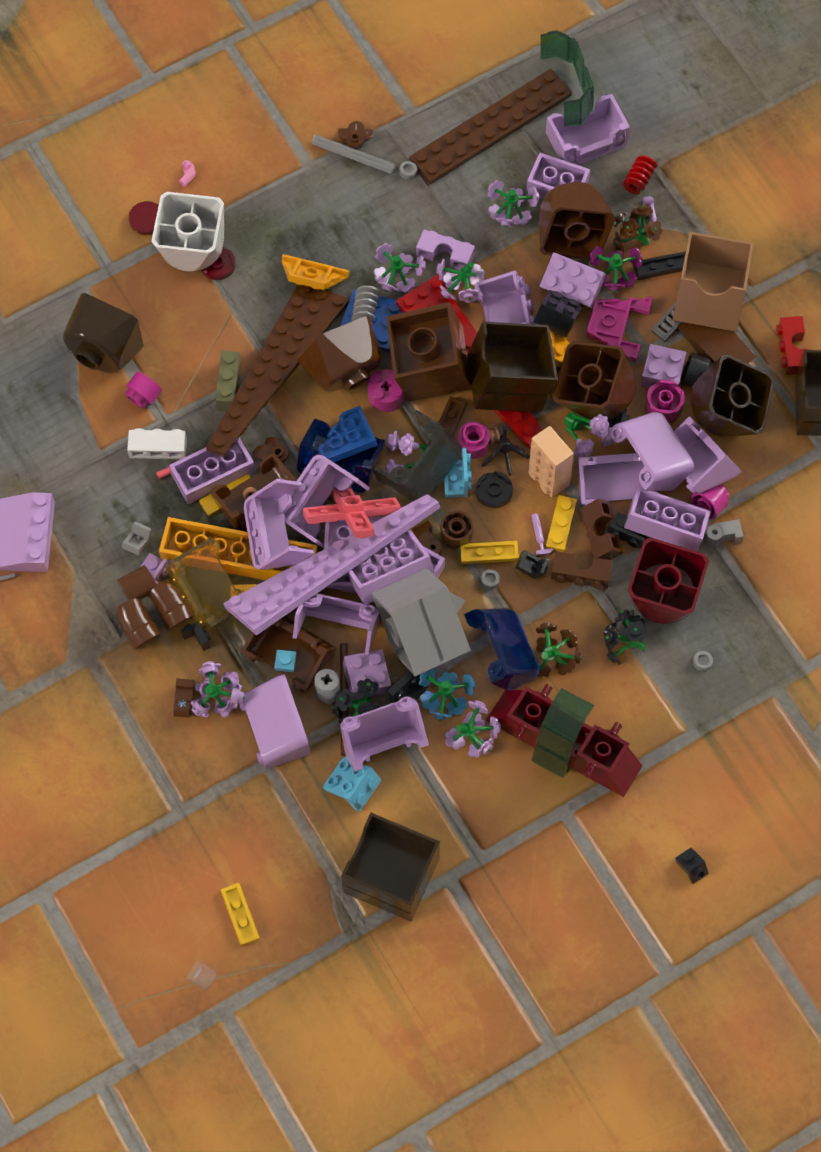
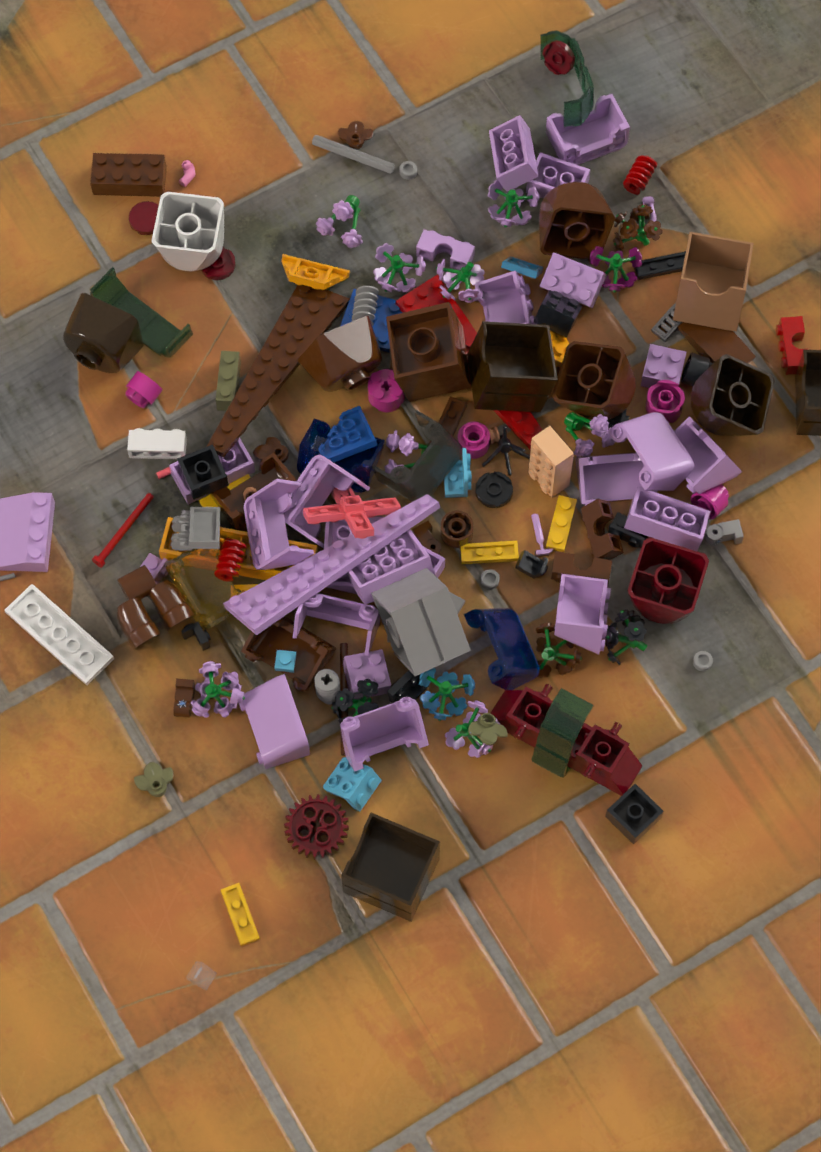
light grey bracket [122,522,151,555] -> none
reddish brown plate [409,68,572,185] -> none
dark pink wing [587,297,653,362] -> none
black bracket [675,848,709,884] -> none
none -> white plate [4,584,114,685]
none -> reddish brown brick [90,153,167,197]
none -> clear green windscreen [90,267,193,358]
none -> red bar [92,493,153,568]
none -> olive plate [134,762,174,797]
none -> light grey hinge [171,507,220,551]
none -> black brick [177,445,229,500]
none -> red piece [214,538,247,582]
none -> dark red gear [284,794,349,859]
none -> lavender plant [316,195,363,248]
none -> olive plate [468,713,507,745]
none -> lavender brick [489,115,538,192]
none -> dark azure tile [501,256,543,279]
none -> dark red tile [542,40,575,75]
none -> lavender windscreen [554,574,611,655]
none -> black brick [605,784,664,845]

